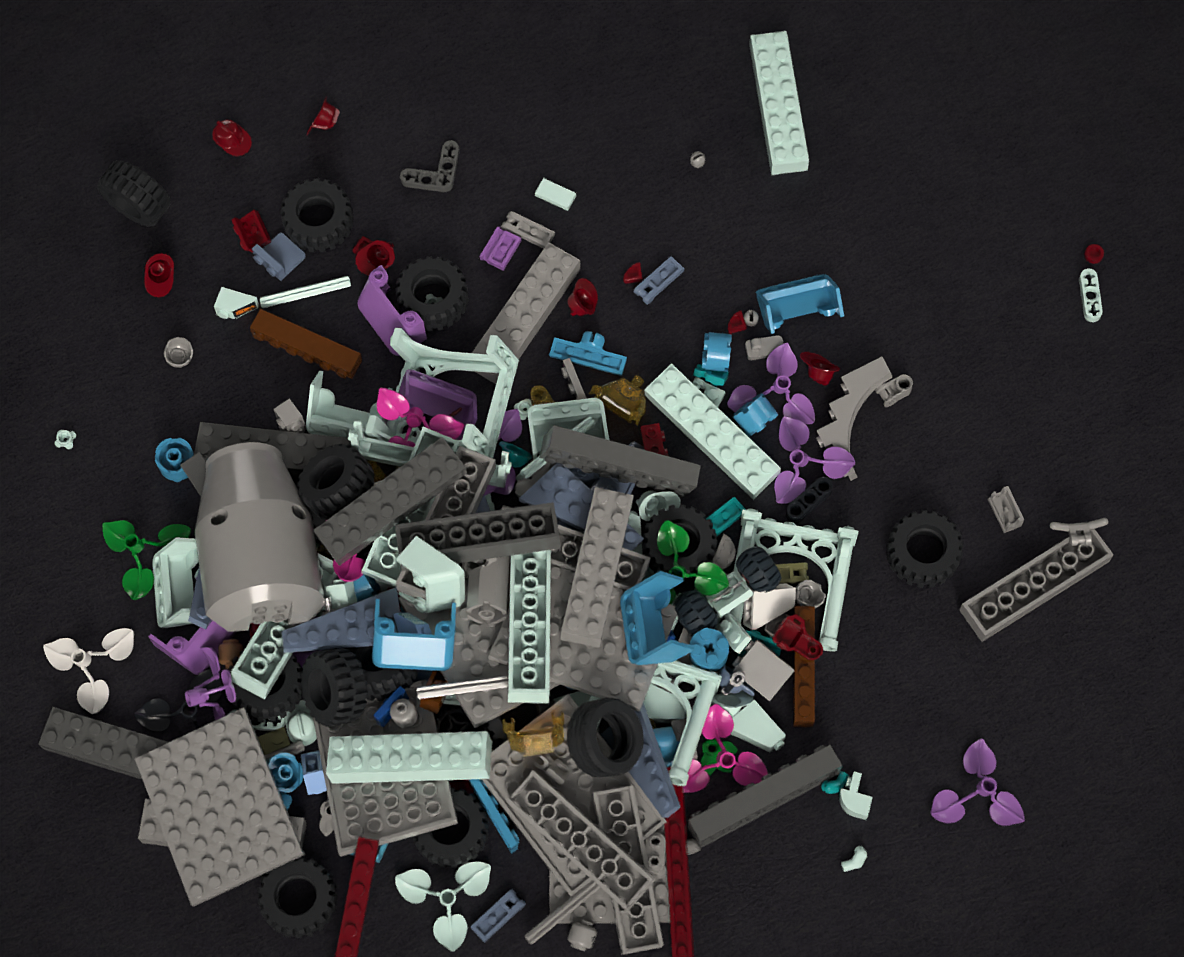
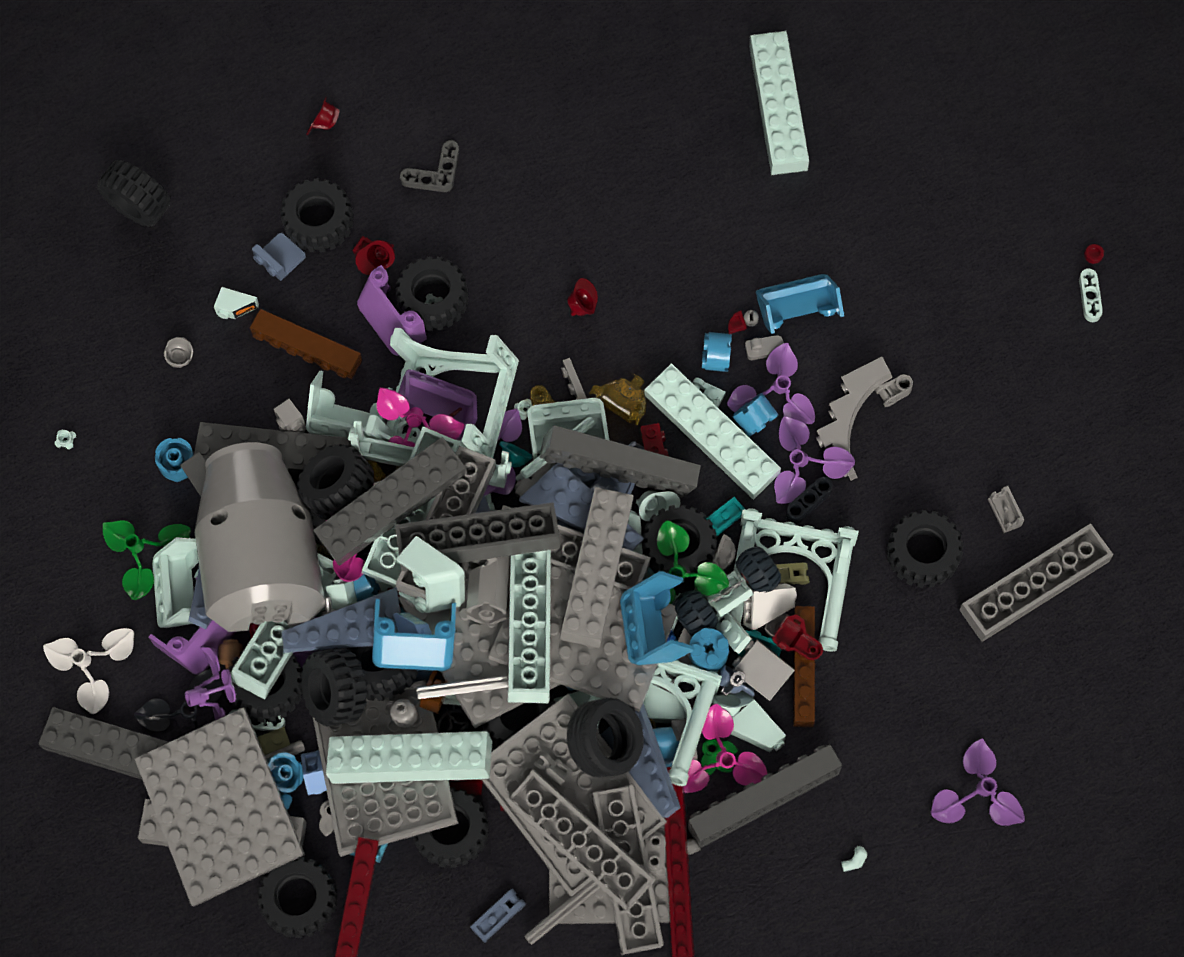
dark red piece [144,253,174,297] -> none
dark red piece [212,120,252,156] -> none
dark red bracket [232,210,272,253] -> none
light aqua axle [259,276,351,308] -> none
light aqua piece [285,700,317,746] -> none
blue plate [373,686,409,727] -> none
light aqua plant [395,862,491,951] -> none
dark azure plate [469,779,519,853] -> none
light grey brick [472,242,580,384] -> none
medium lavender plate [480,226,521,271] -> none
light grey plate [501,211,555,249] -> none
clear yellow torso [503,711,565,756] -> none
light aqua tile [535,178,576,211] -> none
dark azure plate [549,331,627,376] -> none
light grey head [568,919,597,951] -> none
dark red tile [624,262,642,284] -> none
sand blue plate [634,256,684,305] -> none
light grey hinge [690,151,705,168] -> none
teal plate [693,364,729,386] -> none
light grey hair [795,580,826,608] -> none
dark red piece [800,352,840,386] -> none
teal arm [821,771,849,794] -> none
light aqua brick [839,772,872,820] -> none
light grey piece [1050,518,1108,546] -> none

